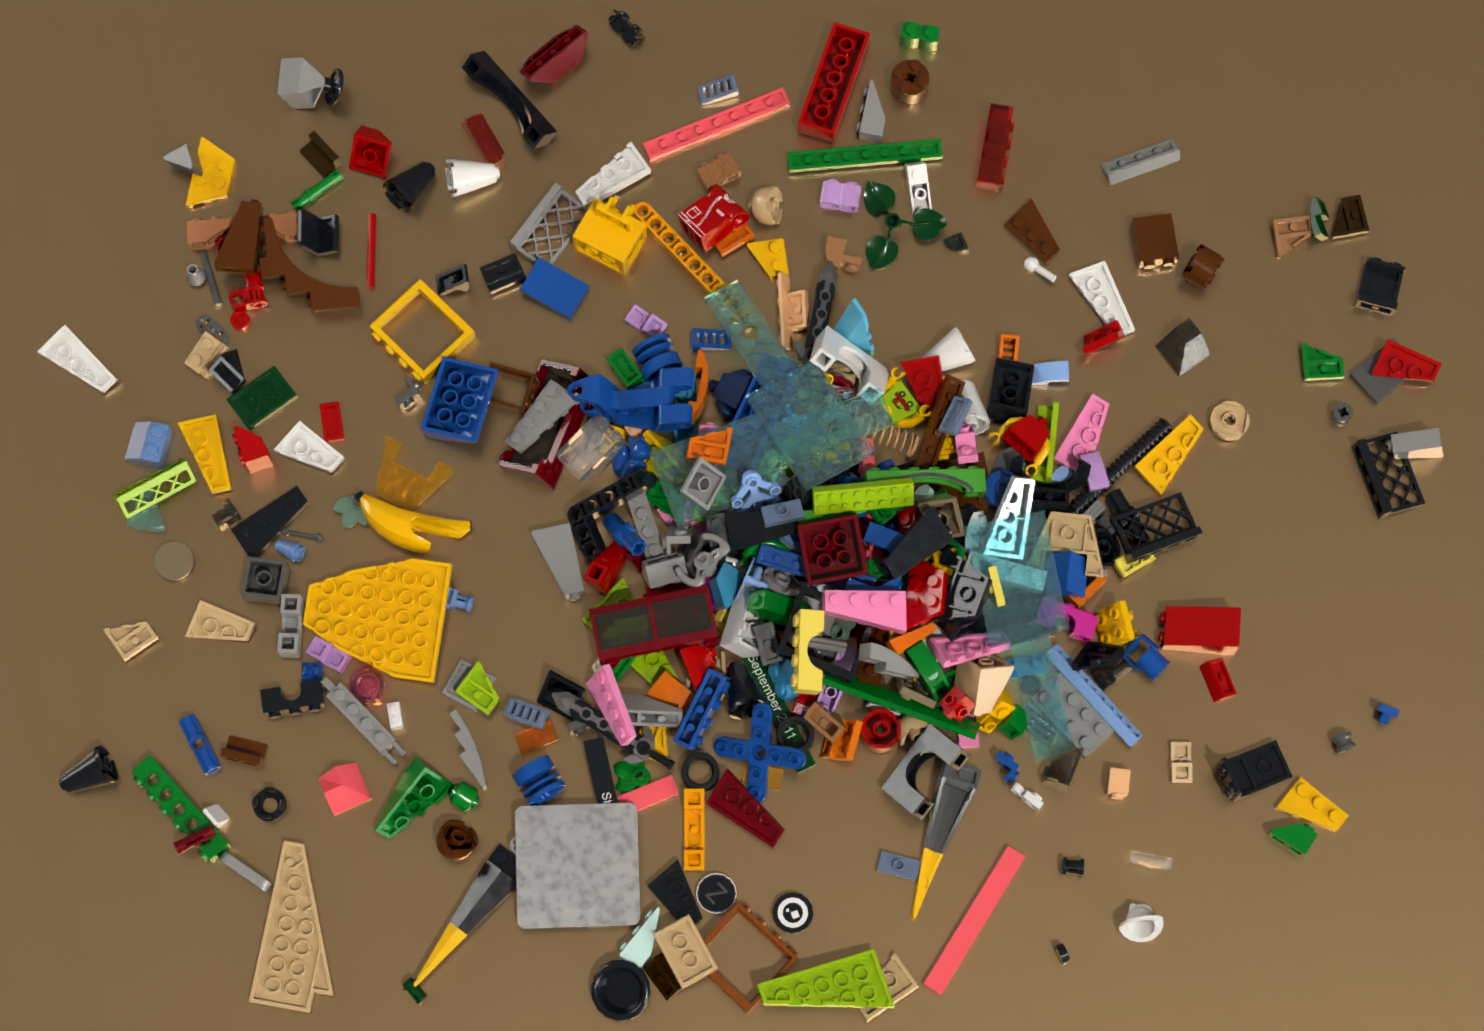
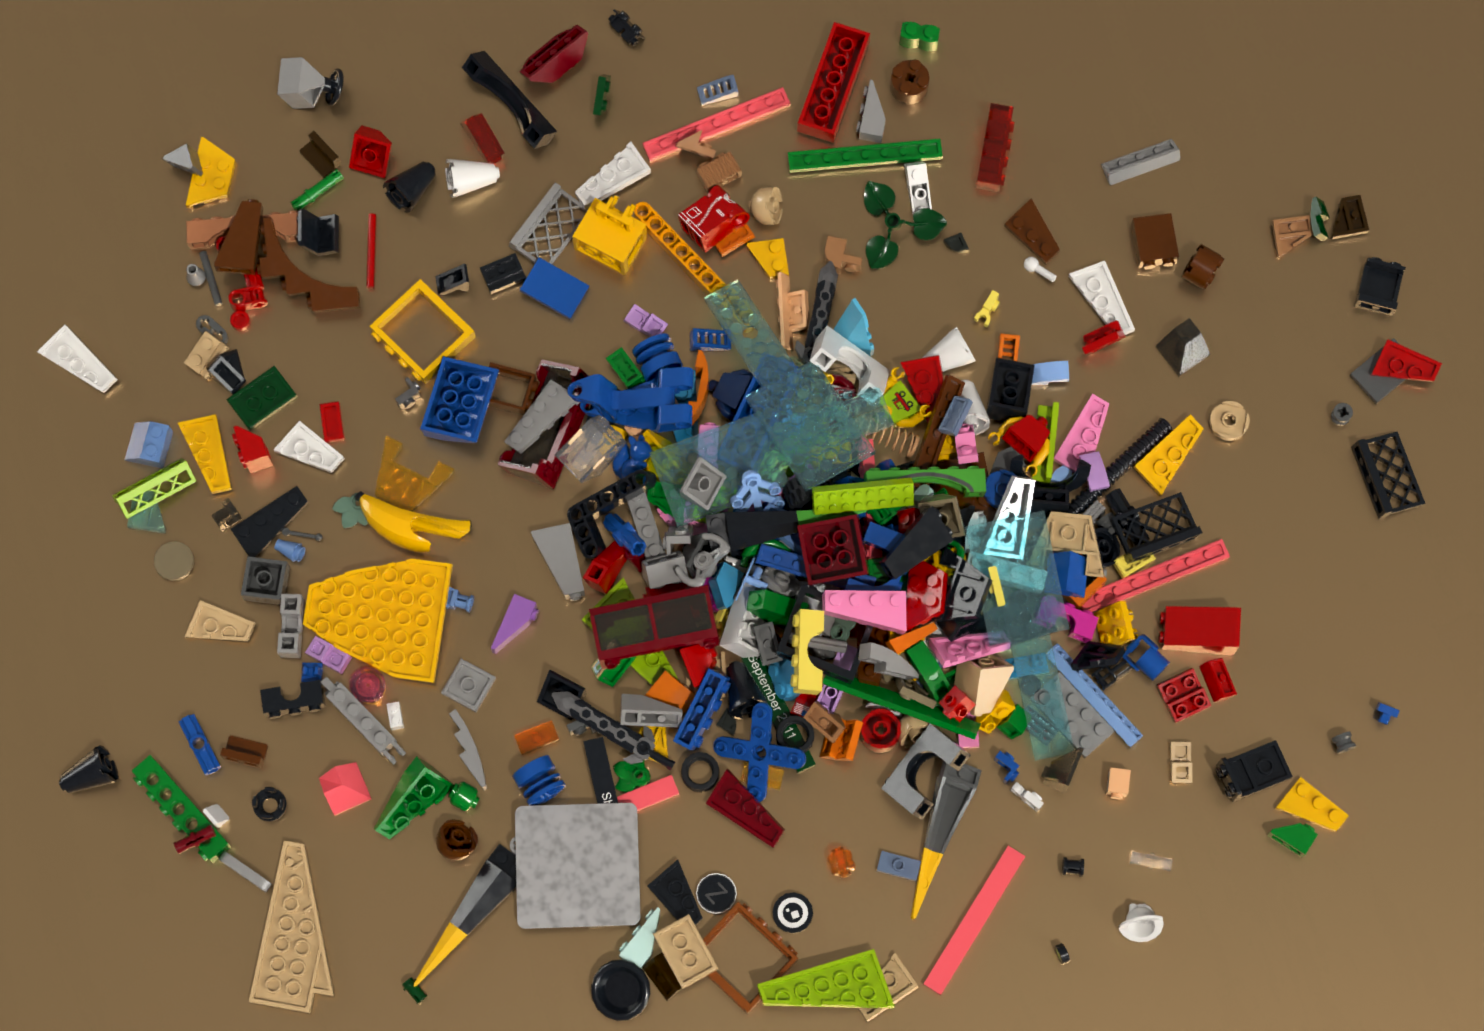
tan wing [103,621,159,662] -> none
lime wing [455,661,500,716] -> none
sand blue slope [503,697,549,730] -> none
bright pink wing [586,664,637,746] -> none
light orange slope [684,789,705,871] -> none
orange wing [686,427,733,466] -> none
sand blue plate [761,499,805,528] -> none
lavender brick [820,179,861,213] -> none
green wing [1301,343,1345,381] -> none
light grey slope [1388,428,1444,459] -> none
none -> medium lavender slope [491,594,539,654]
none -> dark green wing [593,74,611,115]
none -> medium nougat slope [675,130,716,159]
none -> pearl dark grey tile [716,708,736,736]
none -> clear orange piece [827,847,856,878]
none -> light yellow plate [974,290,1000,328]
none -> coral tile [1080,539,1230,613]
none -> red slope [1156,668,1212,723]

